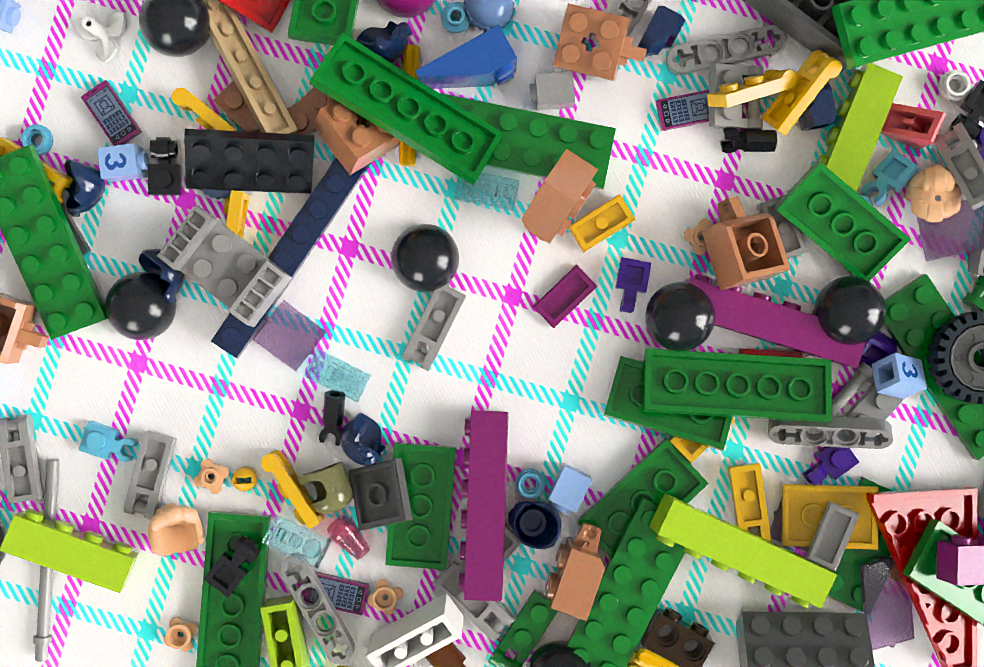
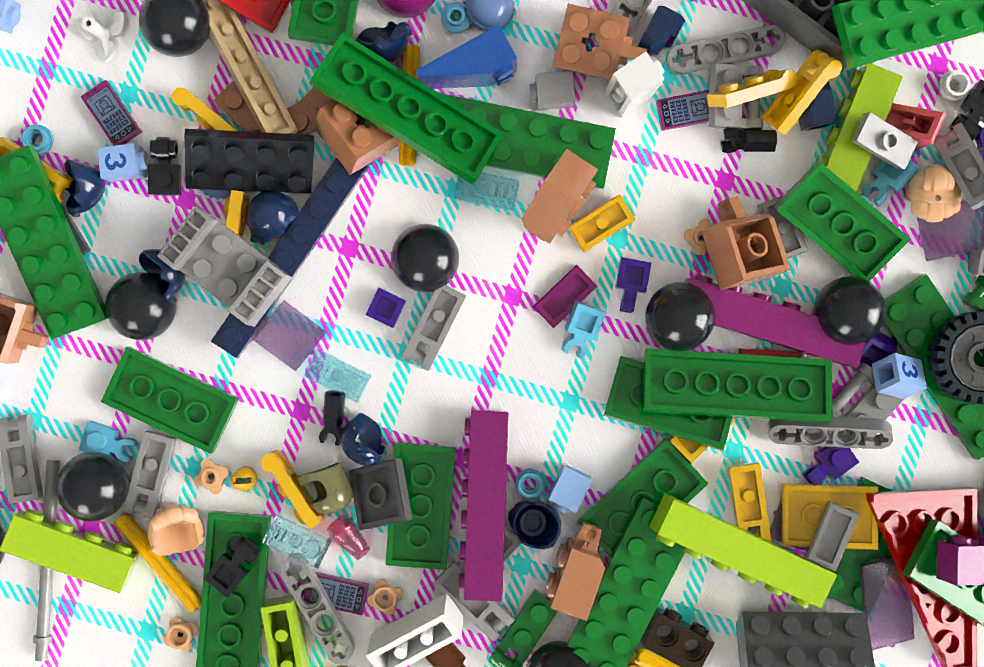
none -> black piece [56,452,129,522]
none -> green plate [101,346,240,454]
none -> yellow axle [114,513,202,613]
none -> dark blue hair [246,192,298,245]
none -> dark purple plate [365,287,407,328]
none -> medium azure plate [561,300,606,359]
none -> white brick [605,52,664,118]
none -> plate [851,112,918,170]

